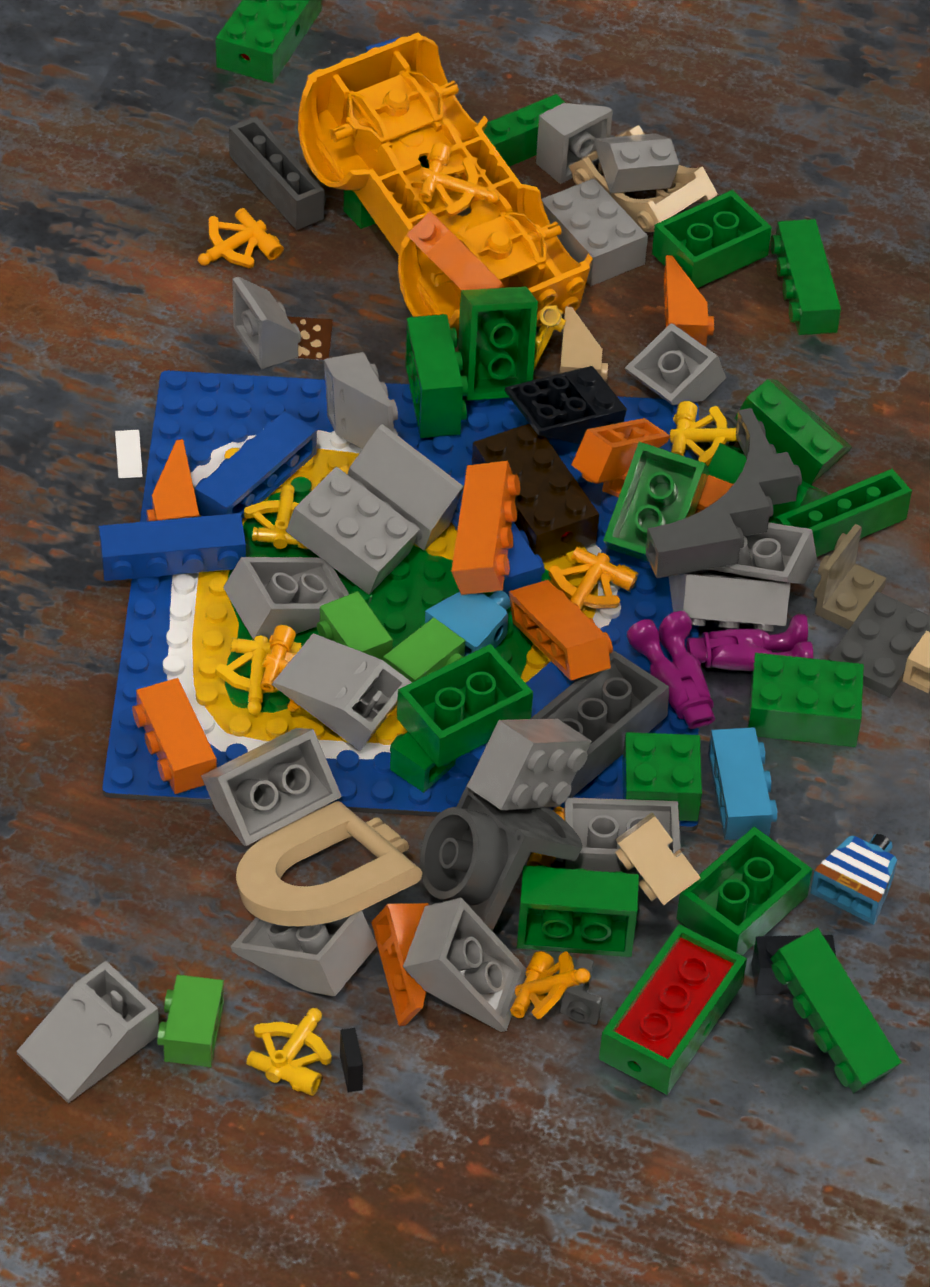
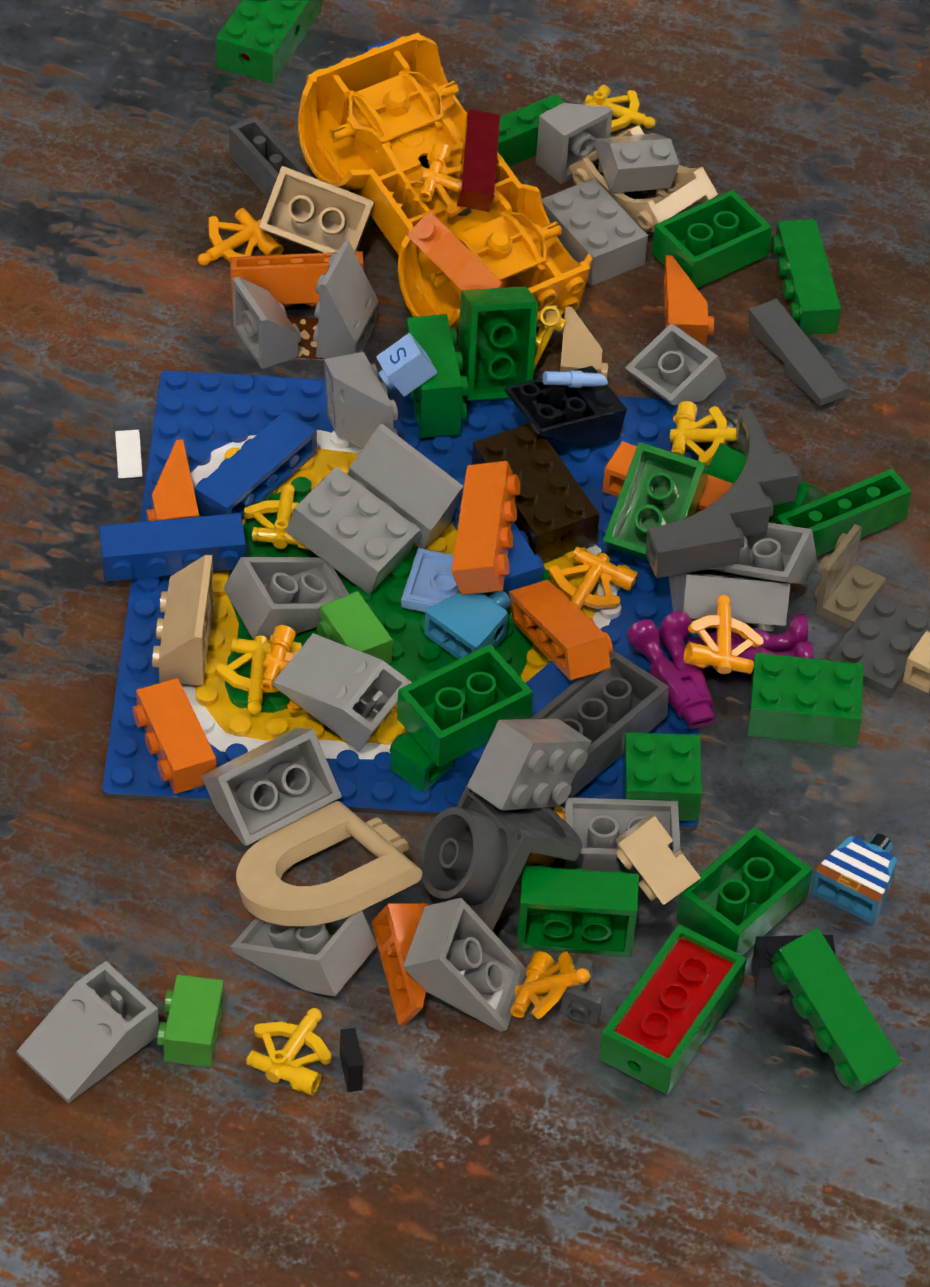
bright green brick [383,617,465,682] -> none
orange slope [571,418,670,484] -> none
dark azure brick [708,727,777,840] -> none
green slope [734,379,852,485] -> none
none -> tan slope [152,555,214,685]
none -> orange brick [230,251,364,308]
none -> tan slope [258,166,374,253]
none -> light grey slope [313,241,379,359]
none -> light blue brick [376,333,438,397]
none -> light blue tile [401,548,460,612]
none -> dark red slope [456,109,500,212]
none -> light blue piece [543,370,608,388]
none -> yellow piece [584,85,656,132]
none -> light orange piece [683,594,763,674]
none -> dark grey slope [749,299,849,406]

